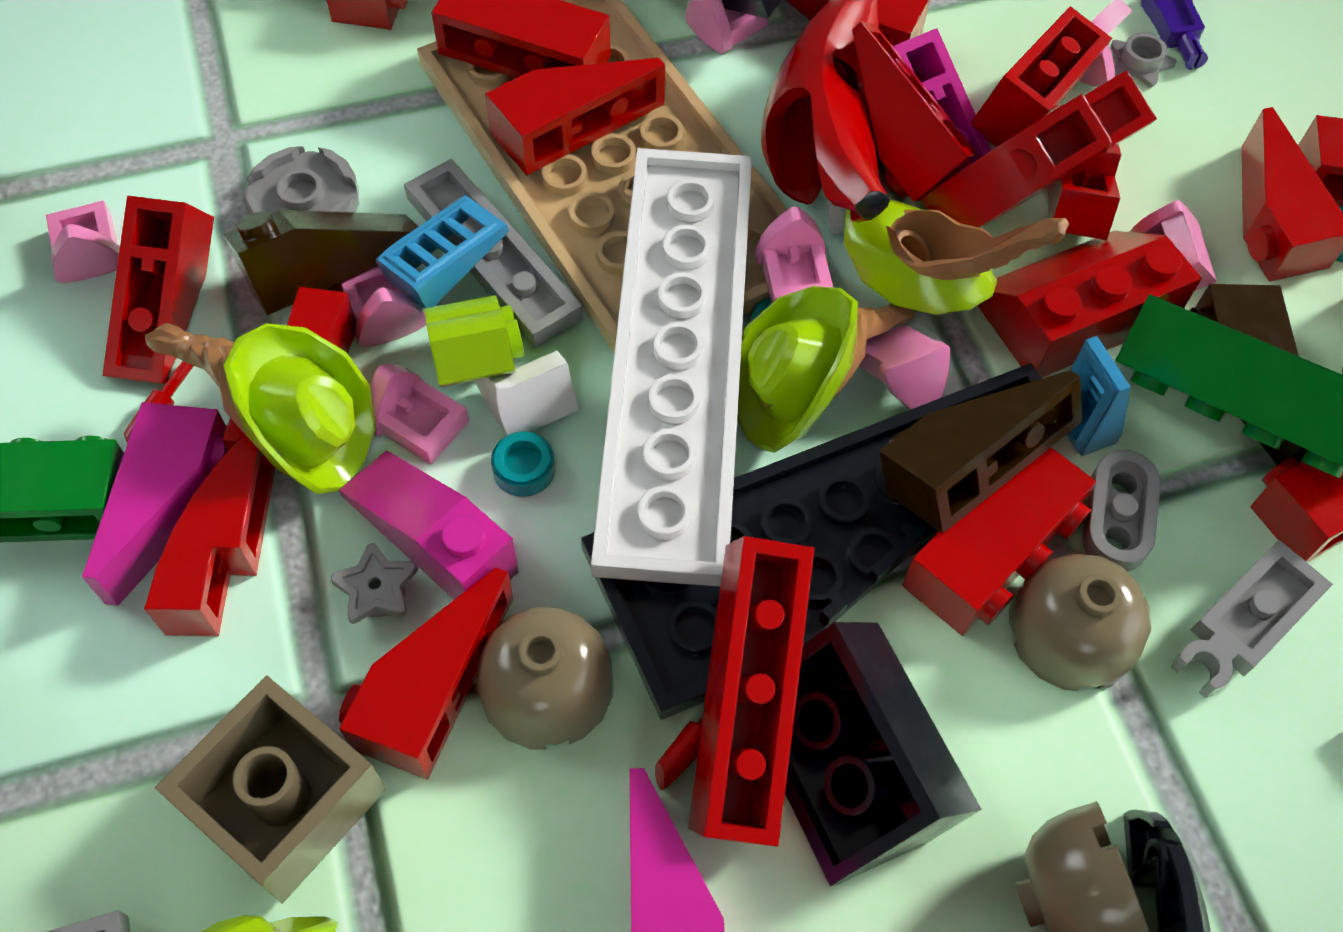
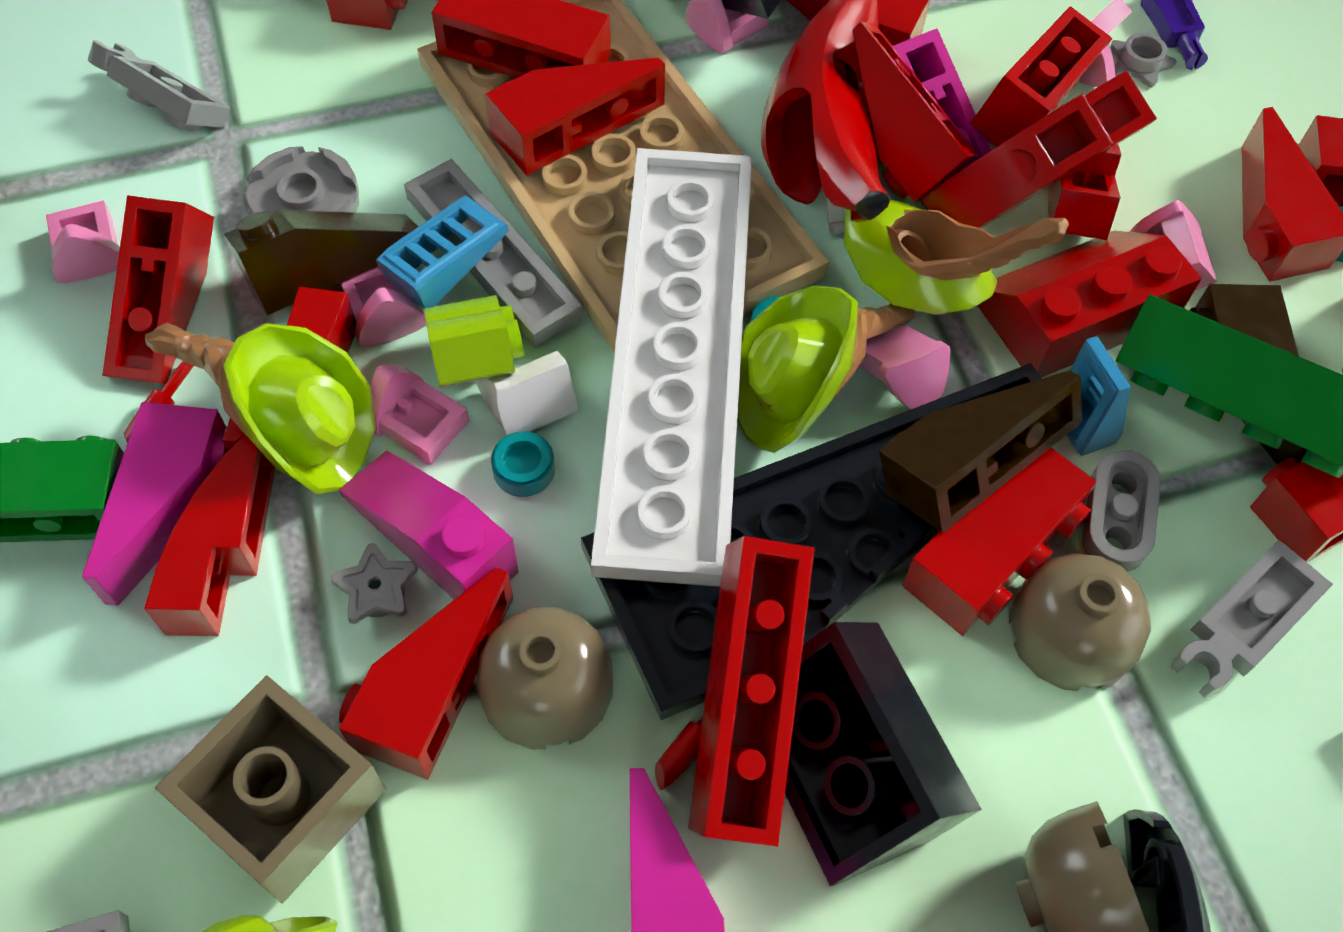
bright pink tile [754,206,833,304] -> none
none -> light grey plate [87,40,230,132]

